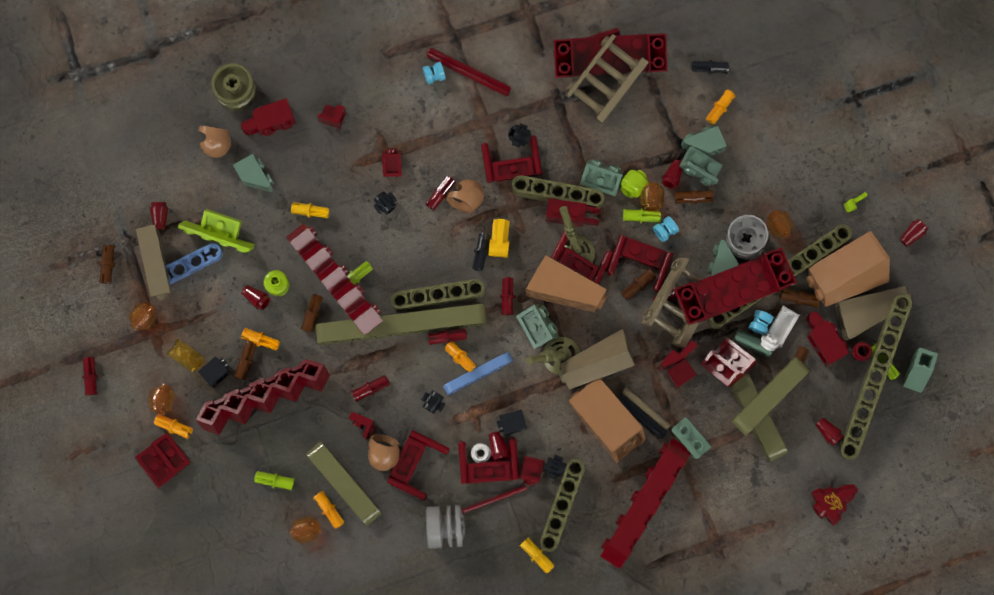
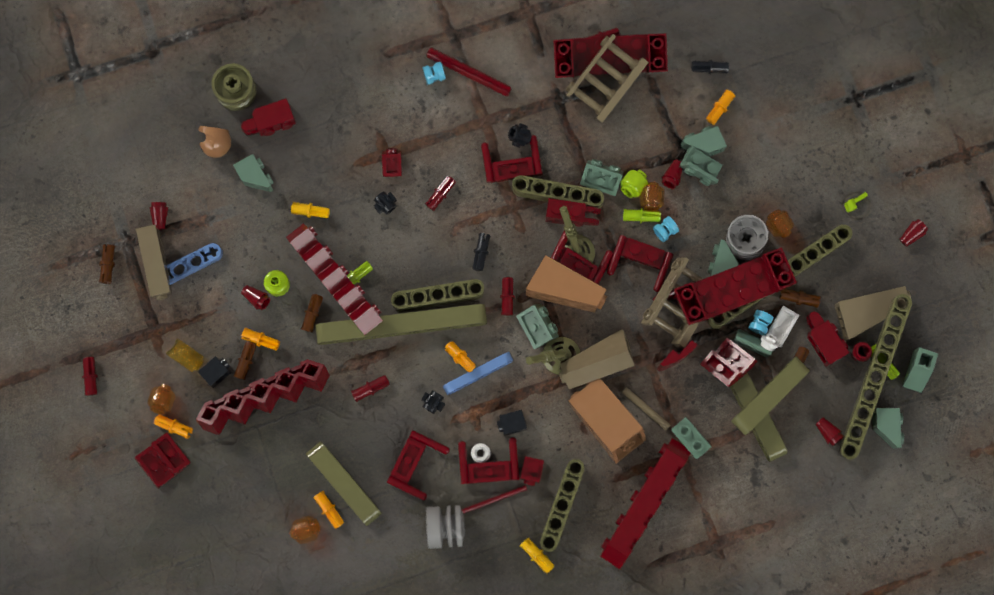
clear orange head [128,301,157,331] -> none
lime bracket [178,209,255,253] -> none
lime axle [254,471,294,491] -> none
dark red panel [317,104,347,129] -> none
dark red bracket [349,412,376,439] -> none
medium nougat helmet [368,434,399,471] -> none
dark red axle [428,328,467,345] -> none
medium nougat helmet [447,179,484,213] -> none
dark red cone [488,431,510,462] -> none
yellow piece [489,219,510,258] -> none
black gear [544,454,567,480] -> none
black axle [619,395,667,439] -> none
reddish brown axle [621,268,656,301] -> none
dark red panel [667,359,697,390] -> none
reddish brown pin [674,189,713,205] -> none
medium nougat slope [806,231,890,307] -> none
dark red rock [811,484,858,526] -> none
none -> sand green slope [872,408,904,449]

